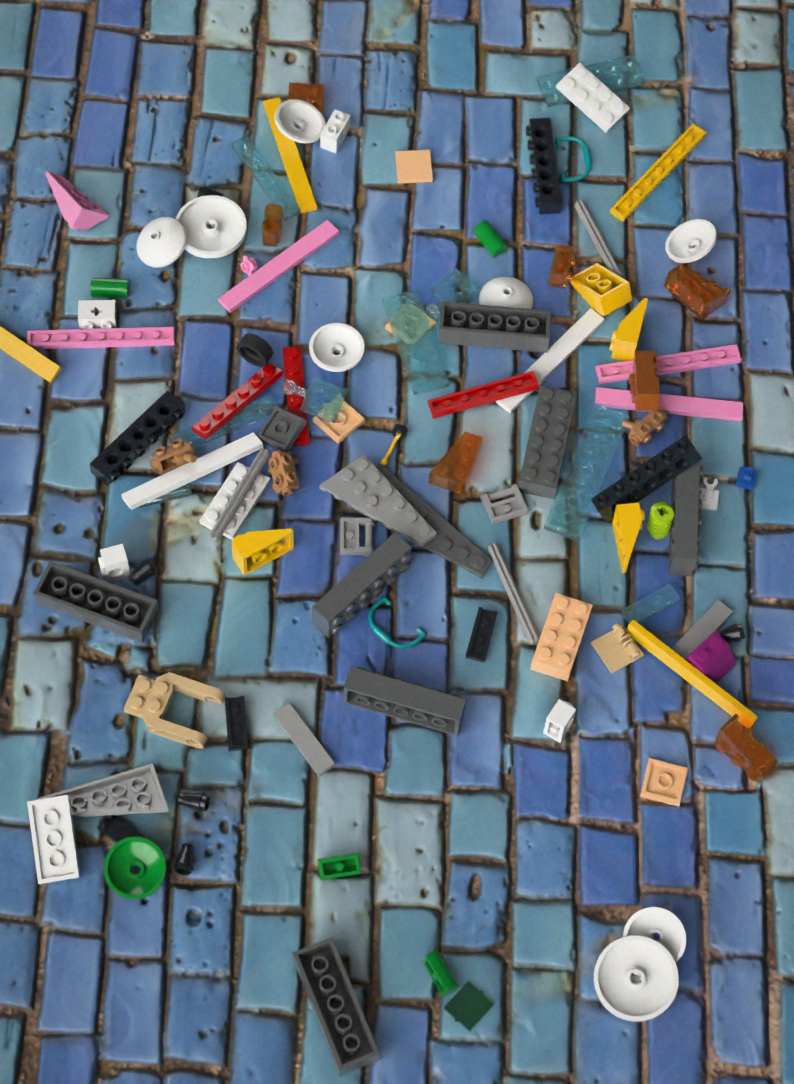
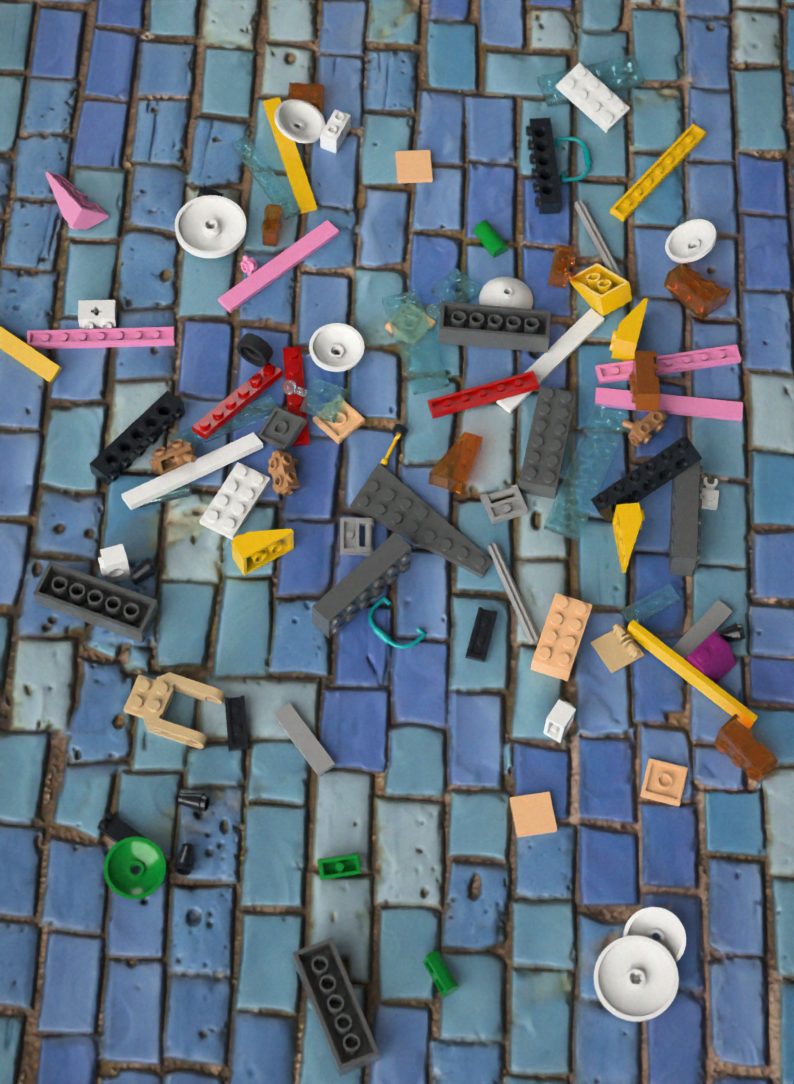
white plate [27,795,80,884] -> none
light grey wing [35,763,169,817] -> none
green brick [91,278,129,298] -> none
white dish [137,217,186,268] -> none
light grey axle [209,448,270,542] -> none
light grey wing [319,454,437,547] -> none
dark grey brick [343,667,466,736] -> none
clear green piece [444,981,494,1032] -> none
lime piece [646,502,675,539] -> none
blue tile [735,466,758,490] -> none
none -> light nougat tile [509,792,557,838]

